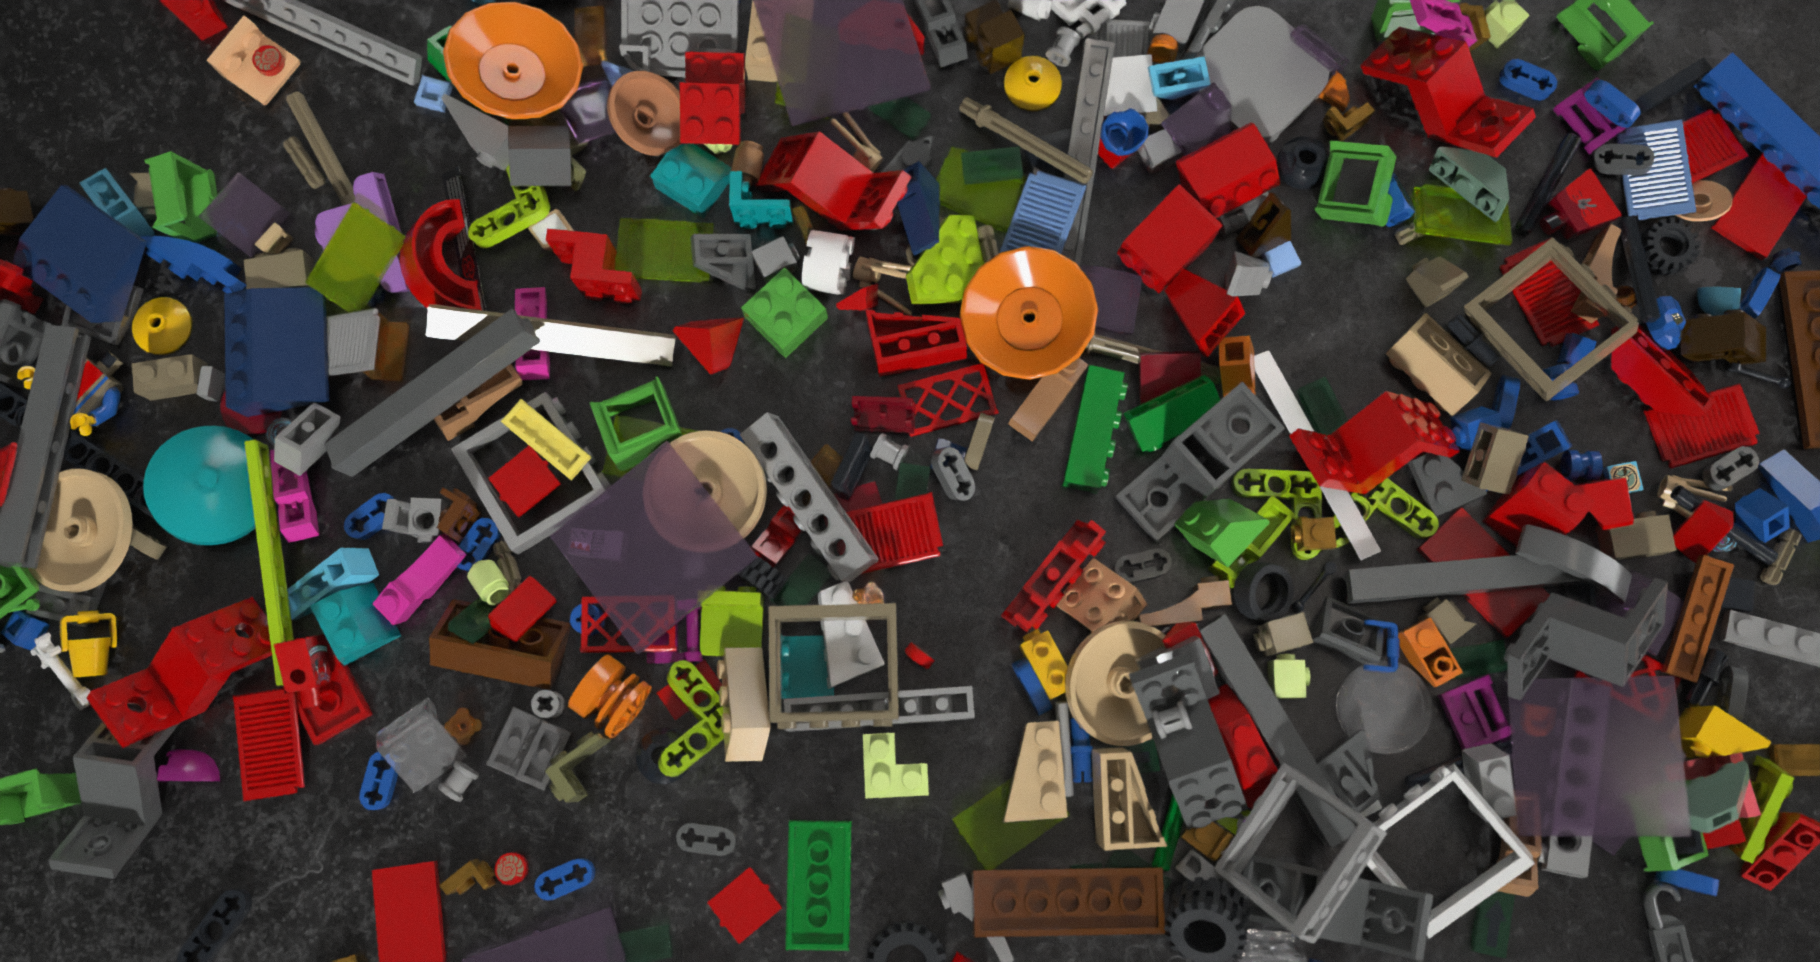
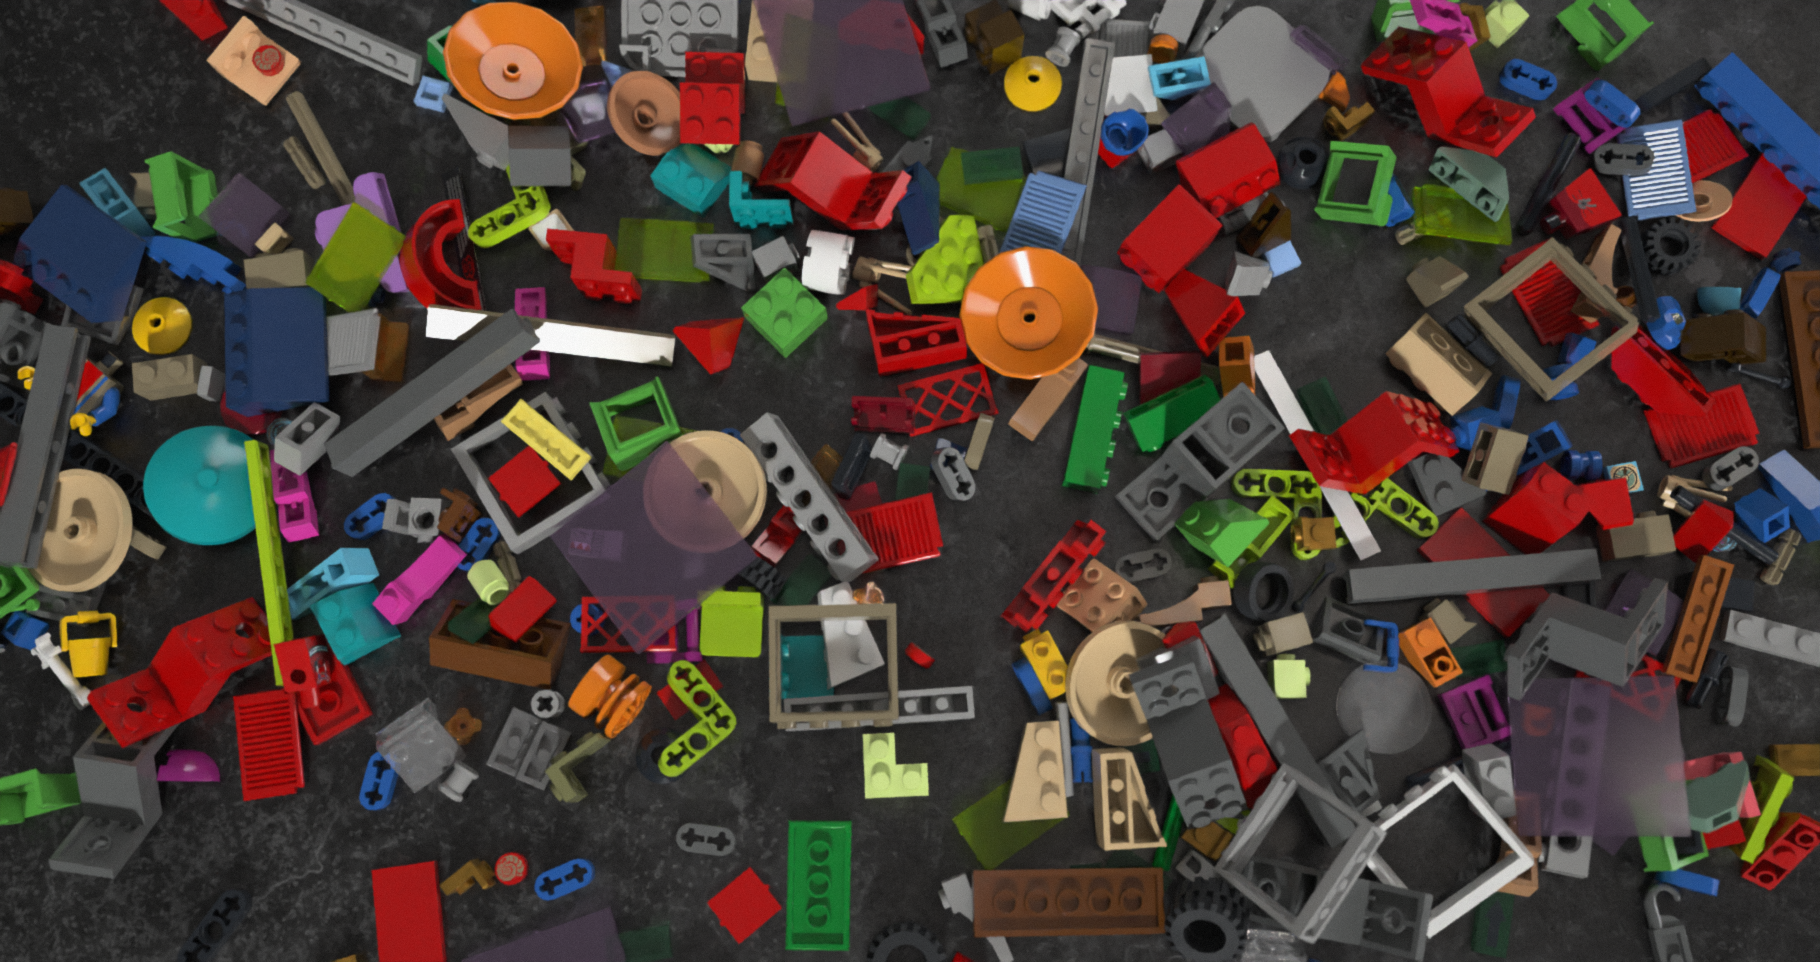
tan wedge [717,647,771,762] -> none
clear yellow tile [792,205,814,244] -> none
dark tan axle [959,97,1093,184] -> none
light grey bush [1152,701,1192,739] -> none
dark grey slope [1515,524,1632,604] -> none
yellow slope [1667,705,1771,758] -> none

